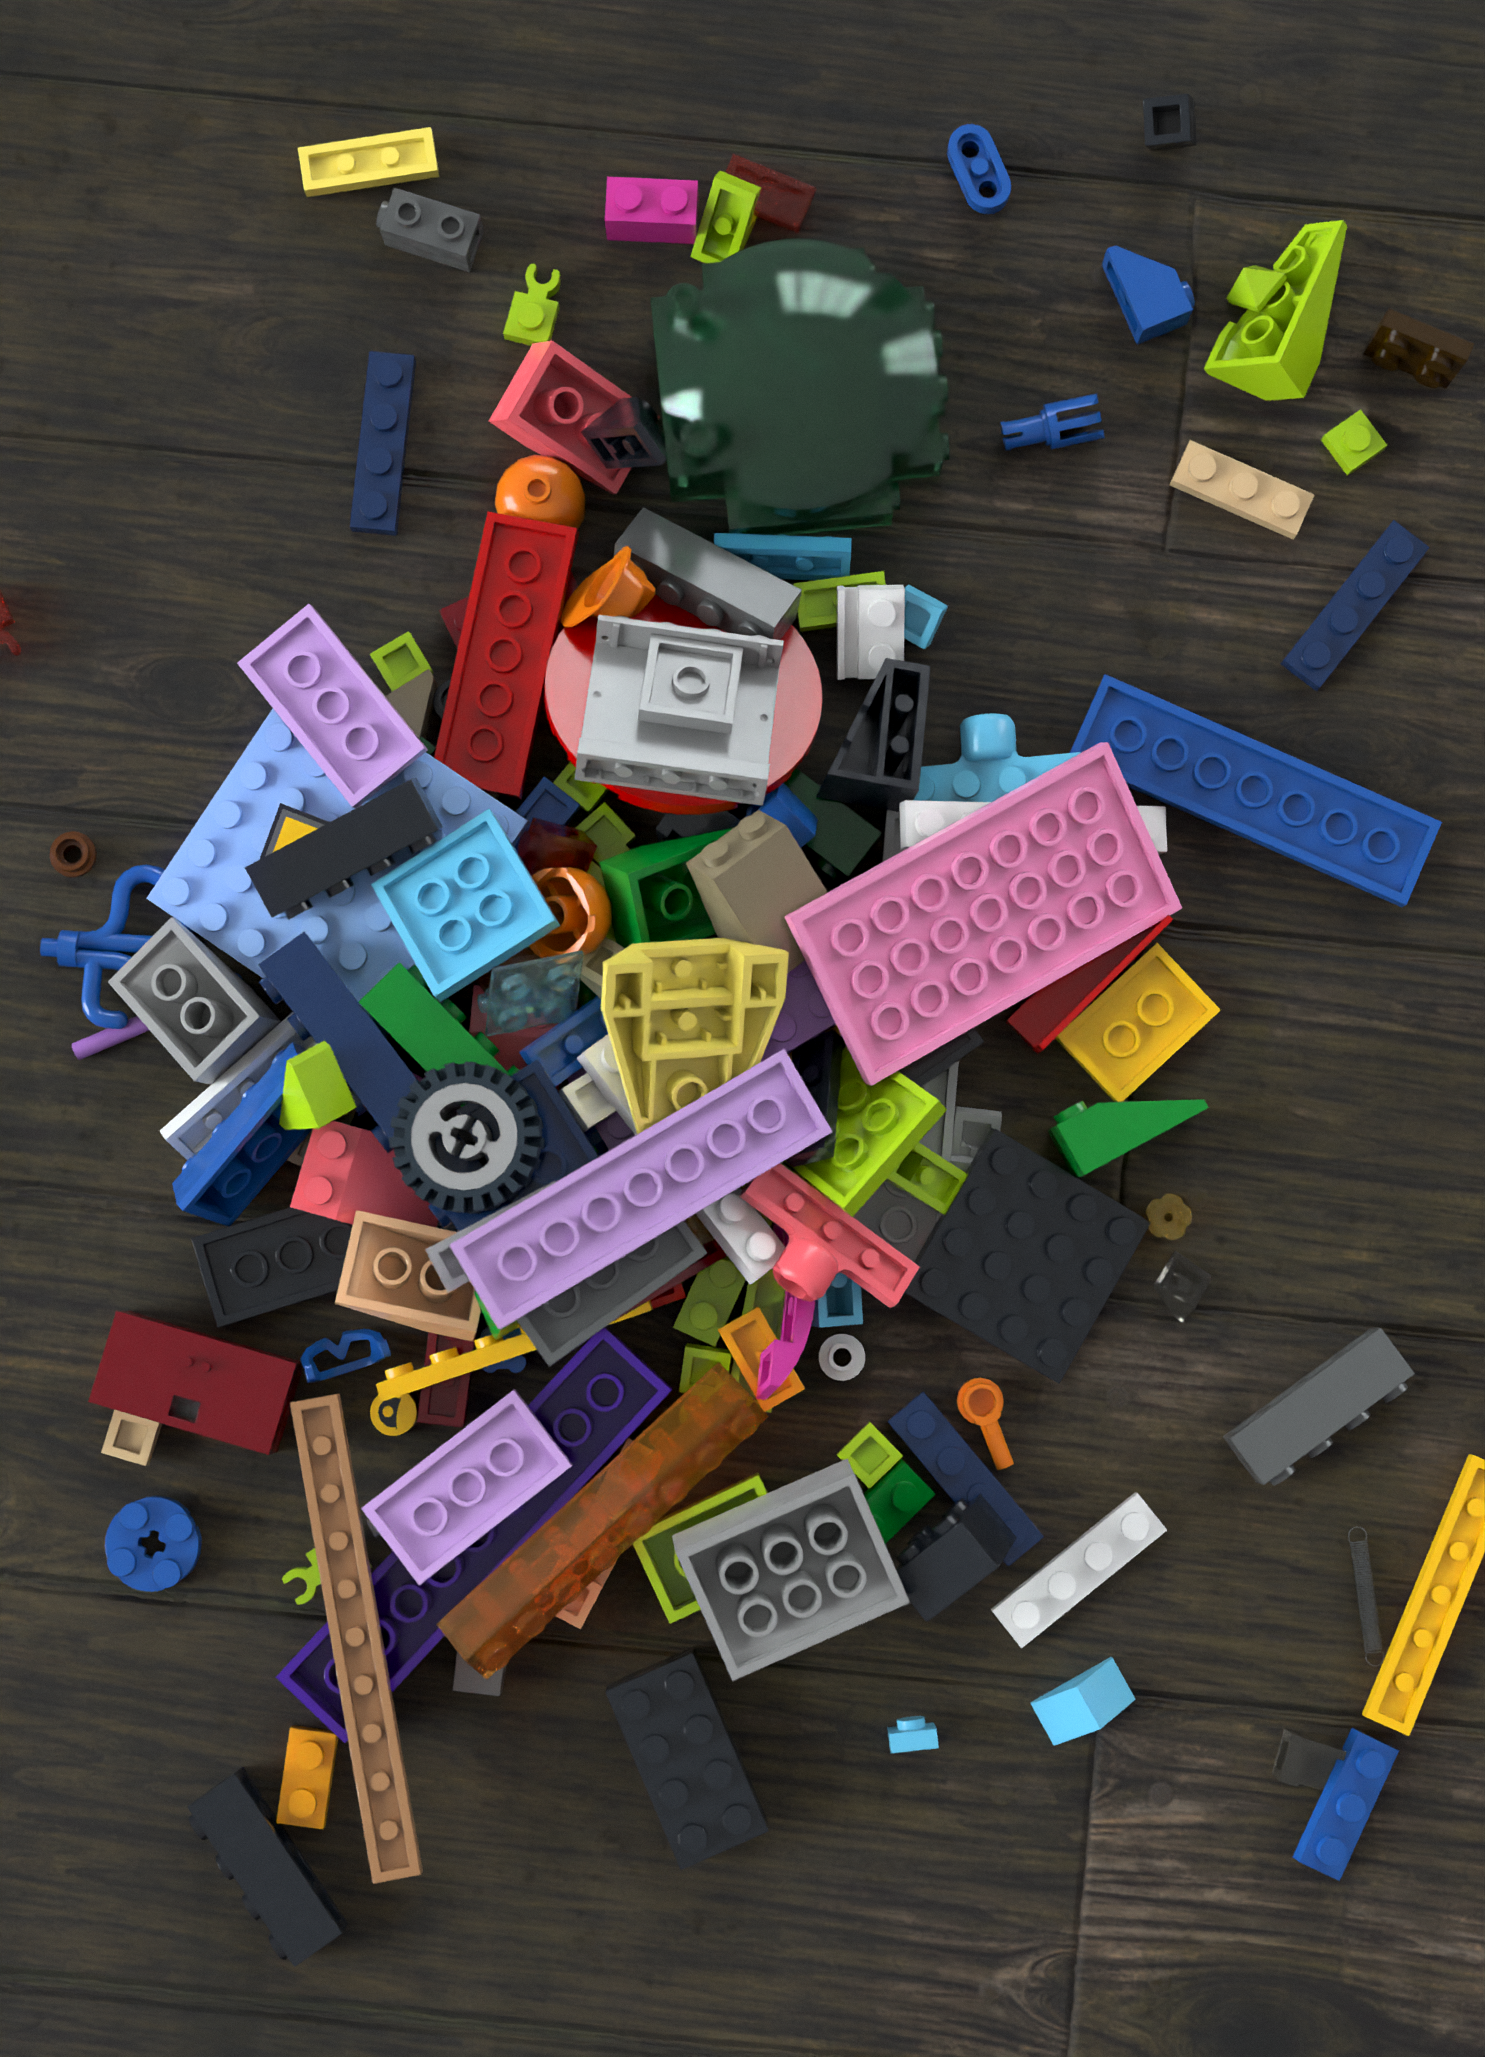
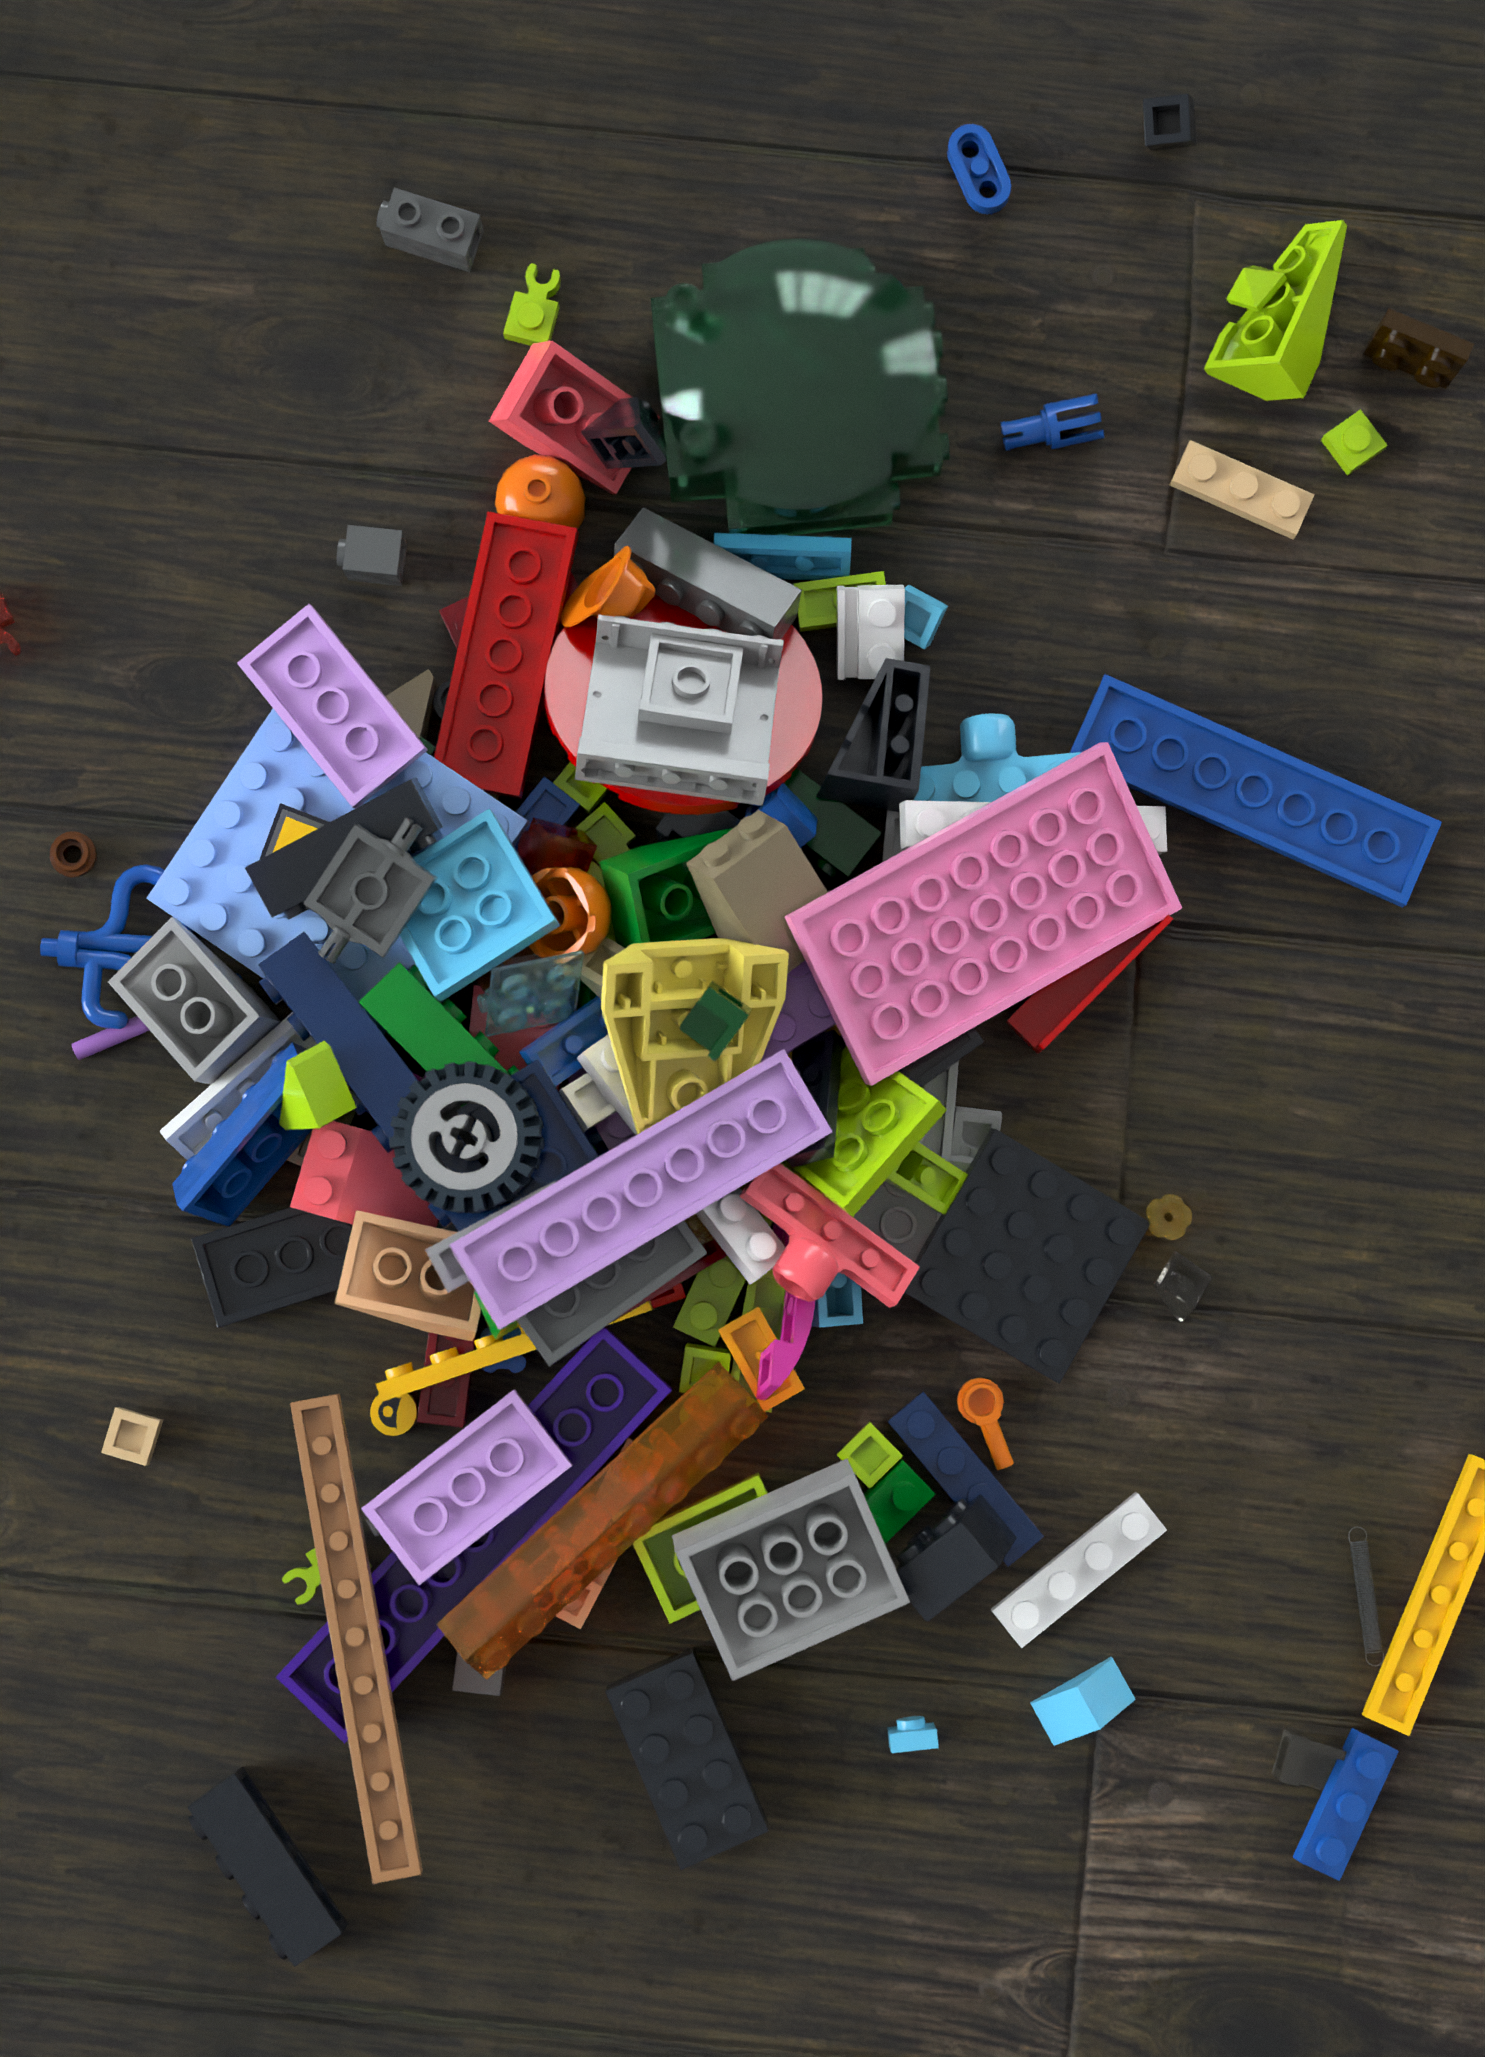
dark red brick [88,1311,303,1455] -> none
blue plate [105,1496,202,1592] -> none
light orange plate [276,1725,338,1829] -> none
light yellow plate [298,127,439,197] -> none
blue helmet [300,1329,391,1383] -> none
dark blue plate [350,351,416,536] -> none
lime plate [370,631,434,692] -> none
dark pink brick [605,176,699,244] -> none
lime slope [690,171,761,274] -> none
clear red plate [725,154,816,233] -> none
white plate [819,1334,865,1381] -> none
green slope [1048,1099,1209,1178] -> none
yellow plate [1055,943,1221,1102] -> none
blue slope [1102,245,1195,345] -> none
dark grey brick [1223,1328,1415,1486] -> none
dark blue plate [1281,520,1430,691] -> none
none -> dark grey plate [304,818,437,964]
none -> dark grey brick [337,525,408,586]
none -> dark green panel [680,981,751,1062]

